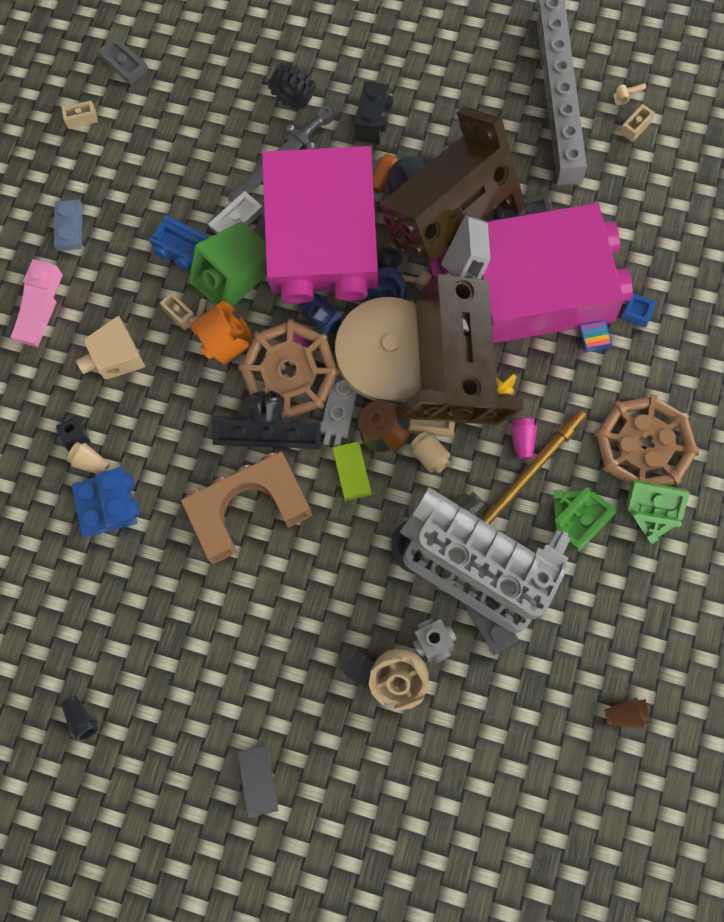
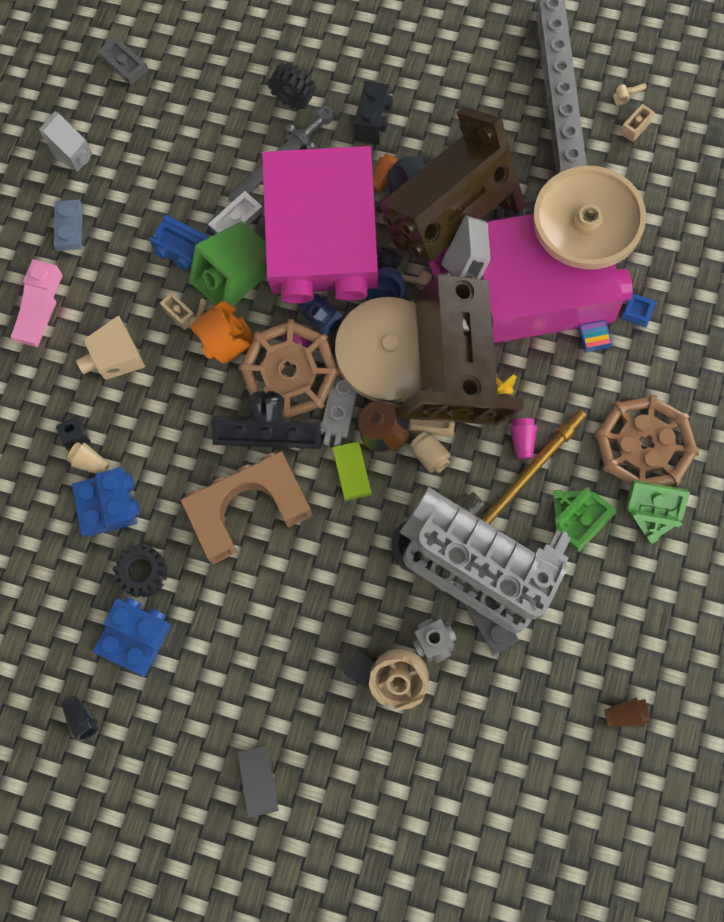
tan piece [62,101,98,129] -> none
none -> light grey slope [39,111,93,172]
none -> blue plate [93,597,172,677]
none -> black tyre [112,544,168,598]
none -> tan dish [533,166,646,269]

